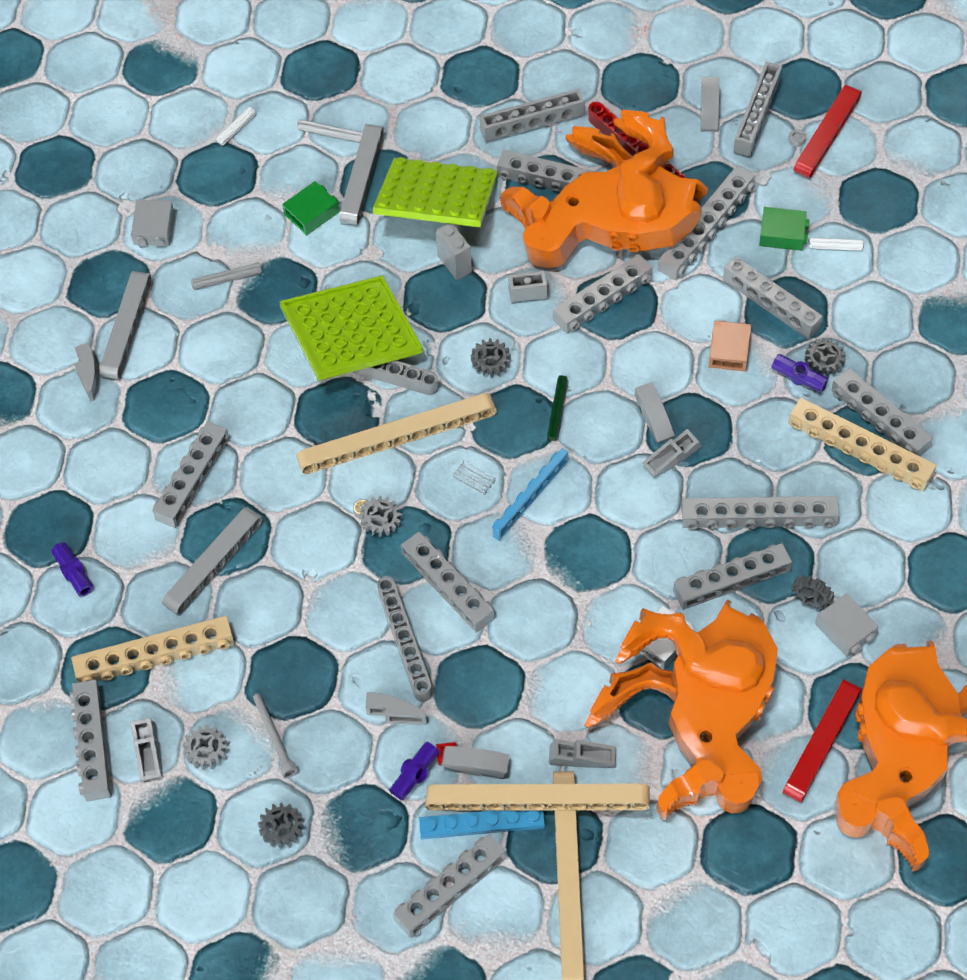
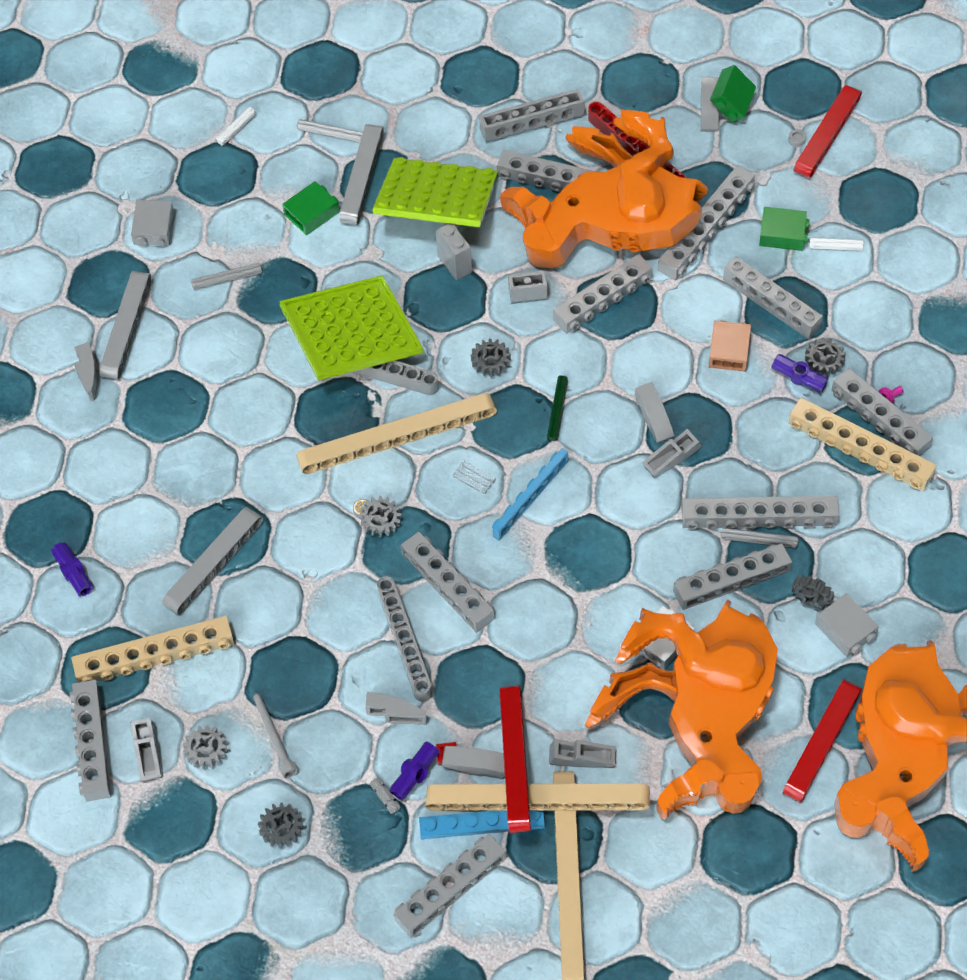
light grey brick [152,421,229,529] -> none
light grey brick [733,61,782,157] -> none
none -> light grey axle [370,778,401,814]
none -> red beam [499,685,531,833]
none -> green brick [710,65,756,122]
none -> light grey axle [721,528,799,548]
none -> dark pink plate [878,386,904,403]

